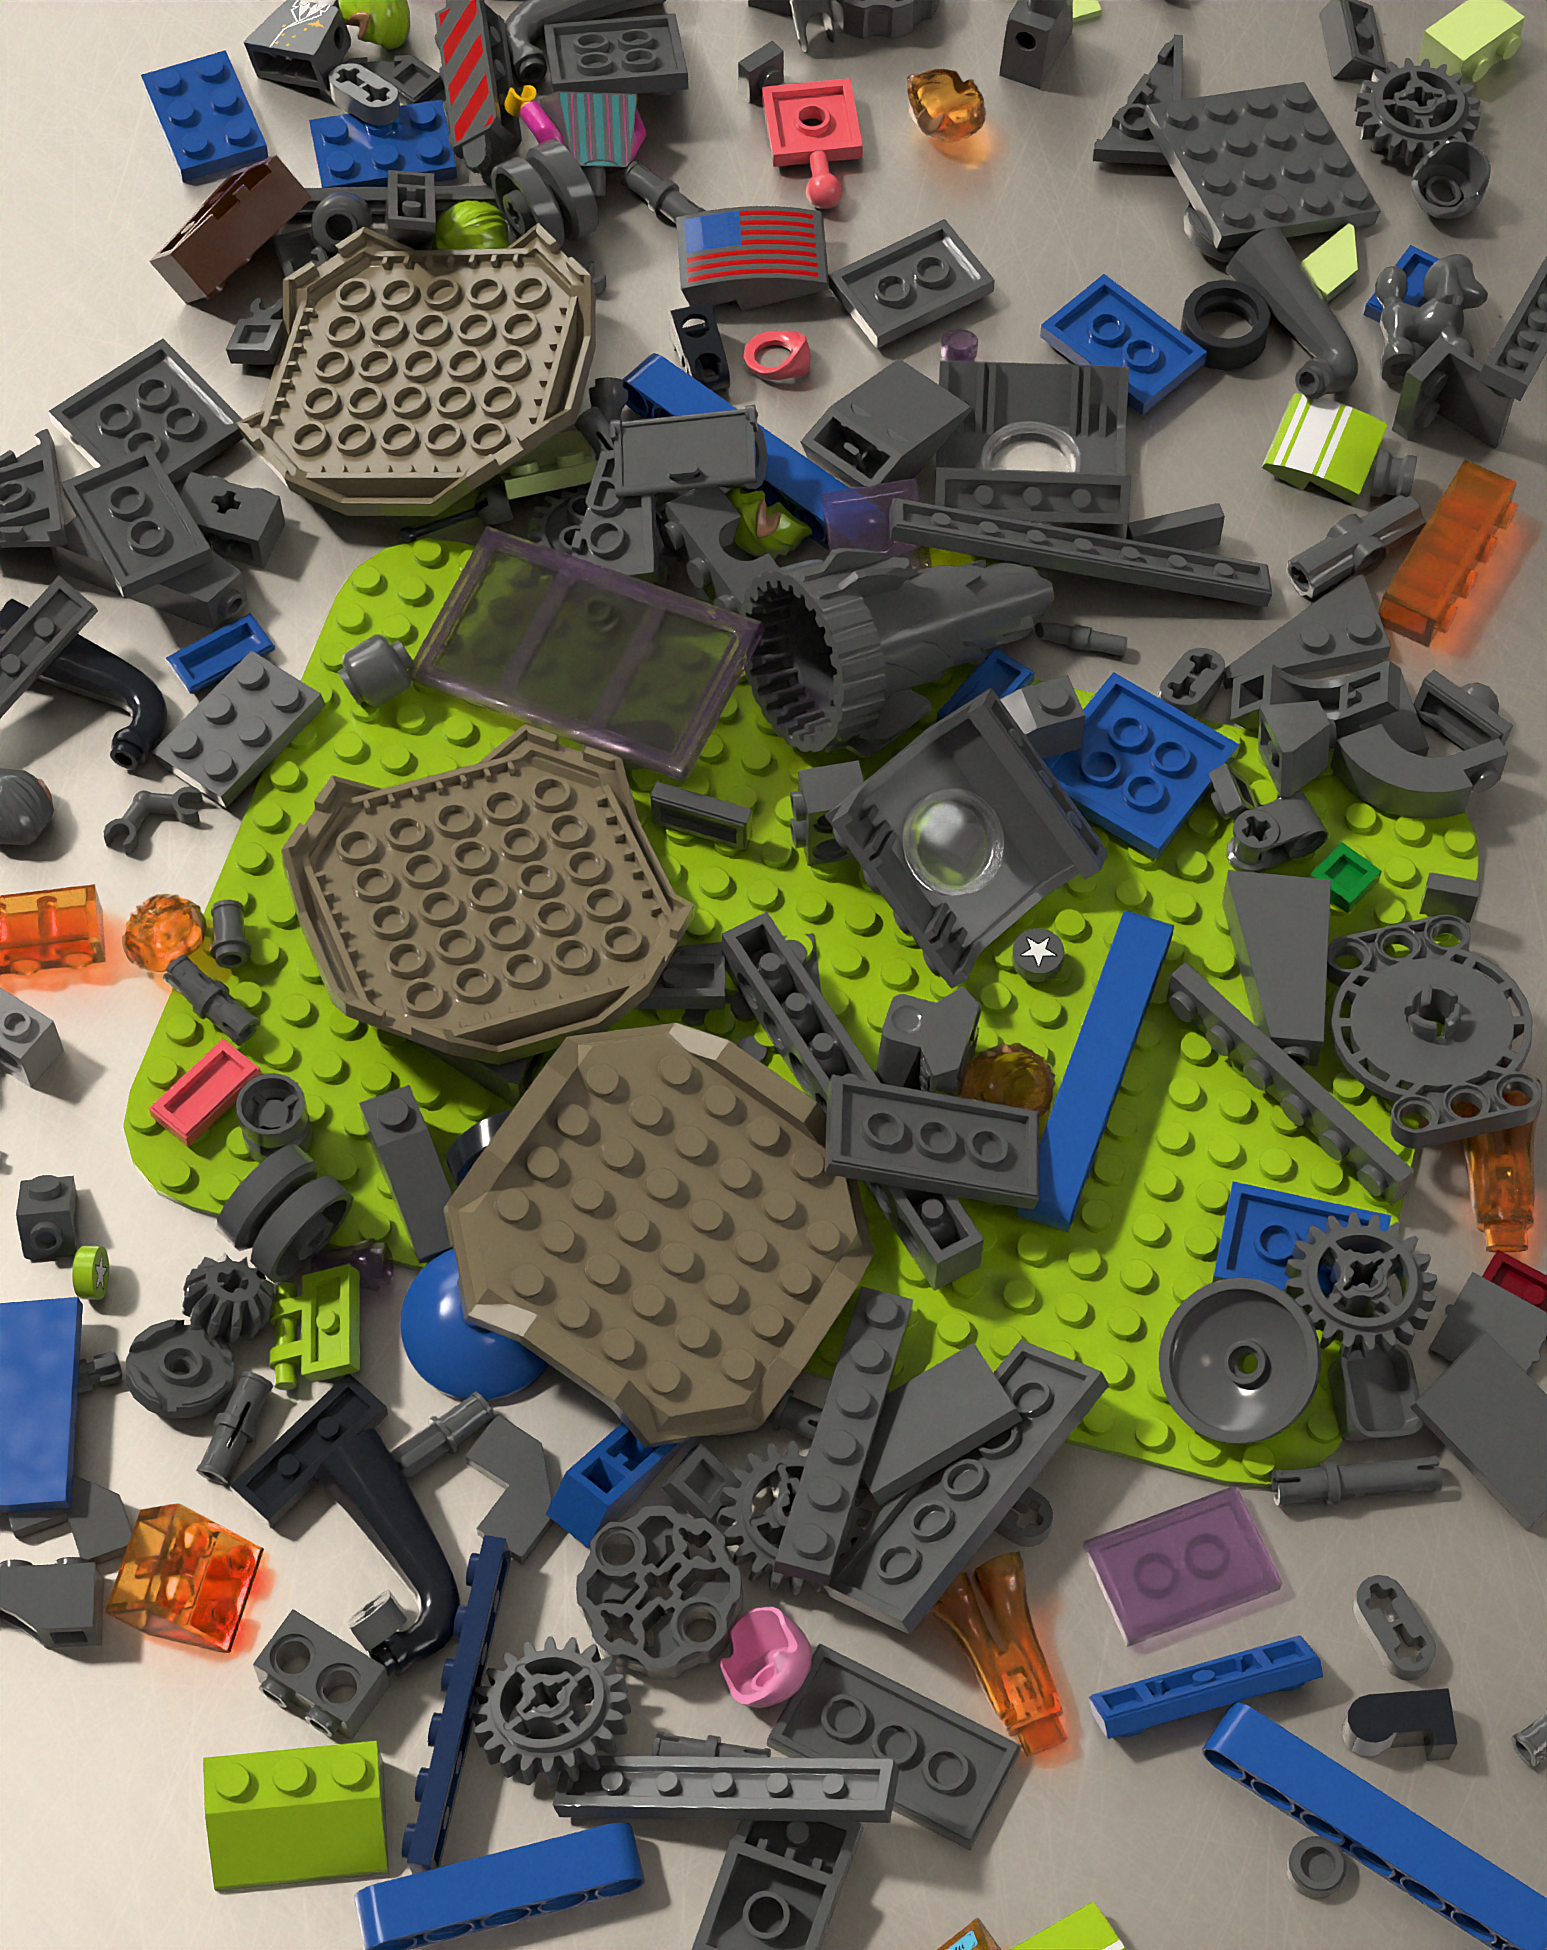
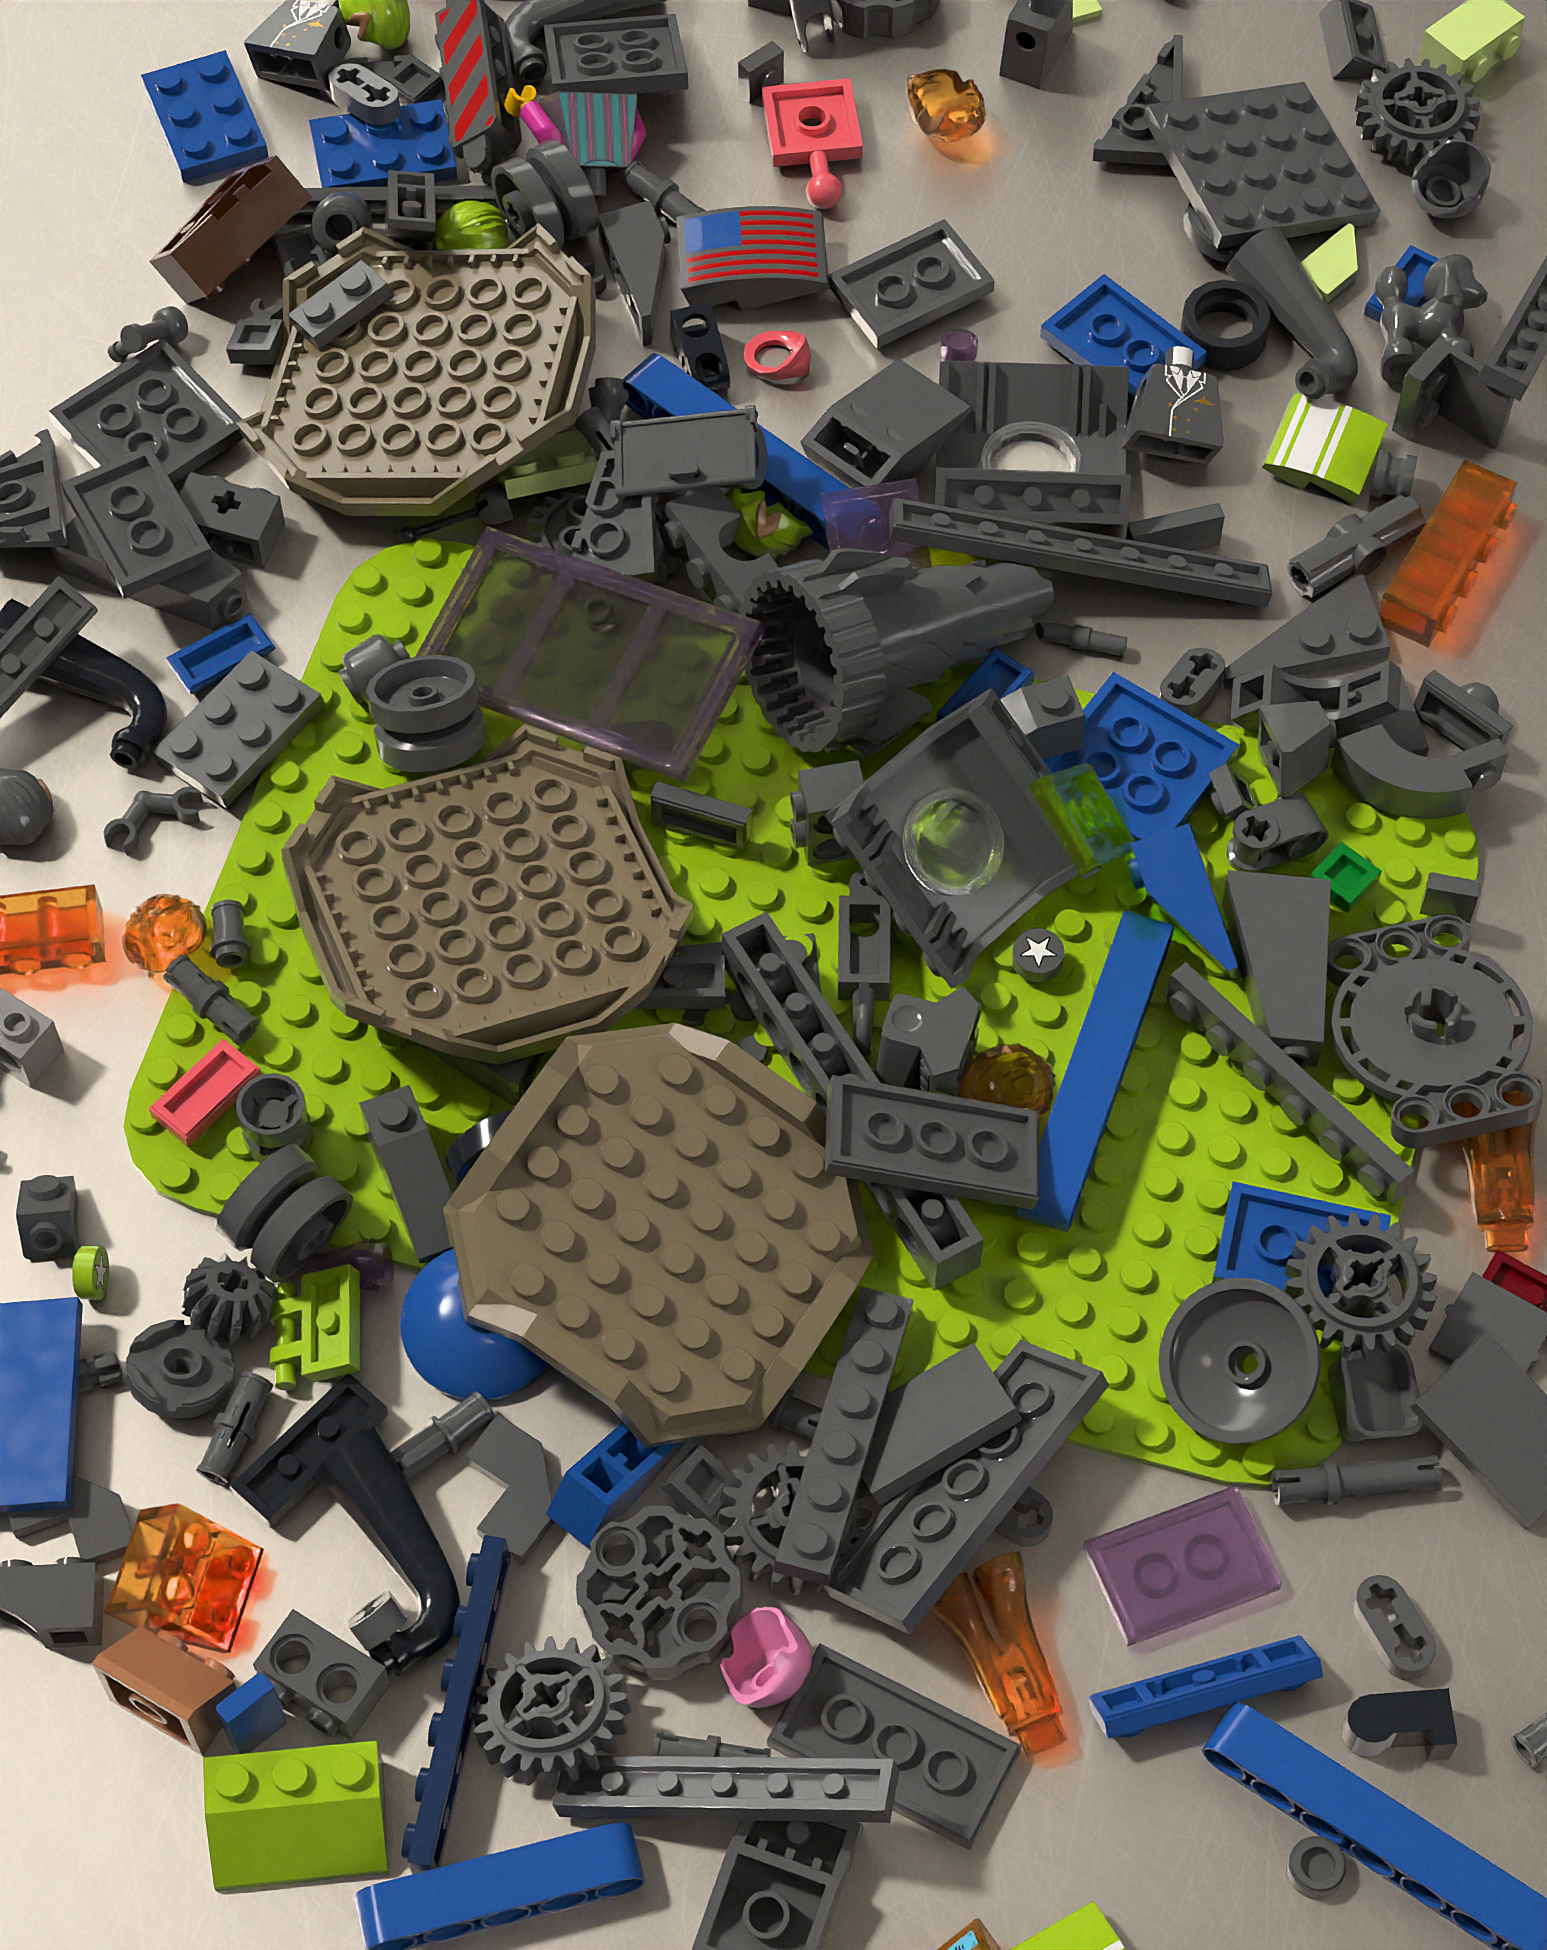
none -> nougat slope [92,1626,237,1757]
none -> dark grey piece [107,306,188,362]
none -> blue tile [215,1672,287,1754]
none -> dark grey plate [288,260,393,350]
none -> dark grey wheel [366,655,486,772]
none -> dark grey slope [598,200,671,346]
none -> dark grey piece [837,869,890,1057]
none -> clear neon green tile [1028,762,1136,876]
none -> dark grey torso [1122,346,1224,465]
none -> blue slope [1126,823,1242,979]

